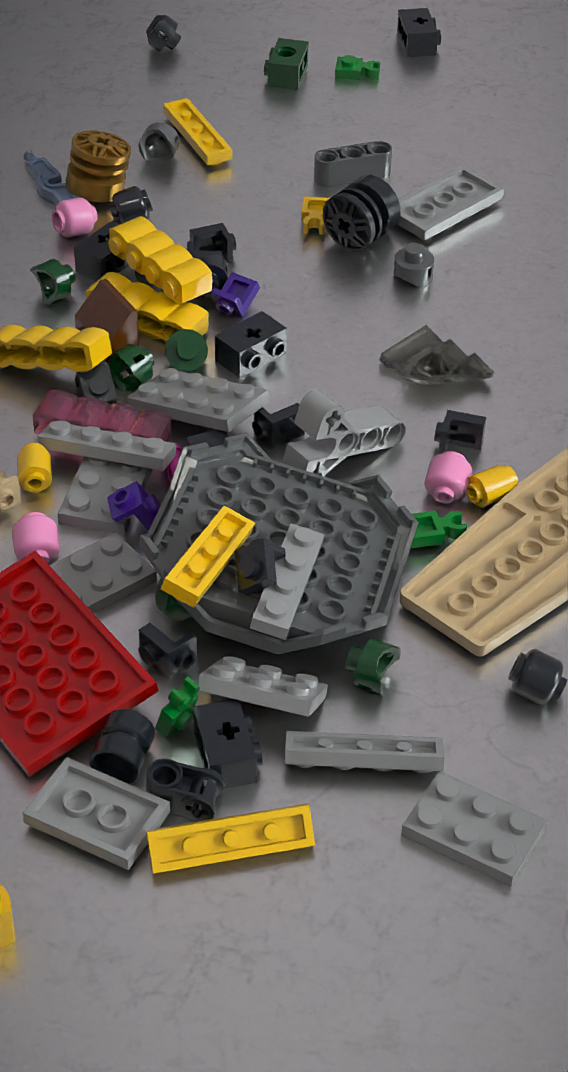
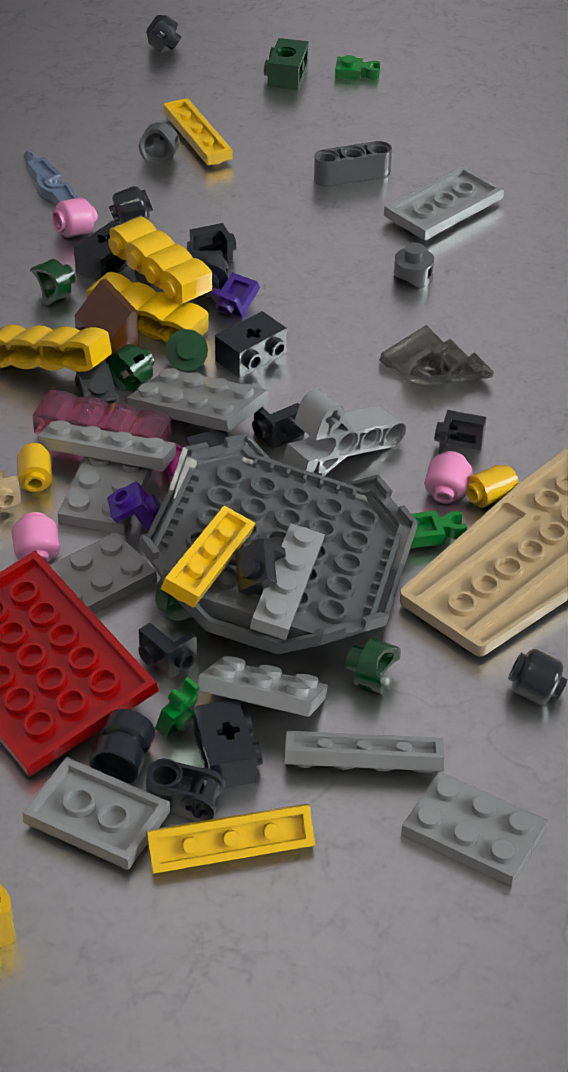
pearl gold wheel [66,130,131,202] -> none
yellow plate [301,196,330,235] -> none
black wheel [323,175,401,252] -> none
black brick [397,8,441,57] -> none

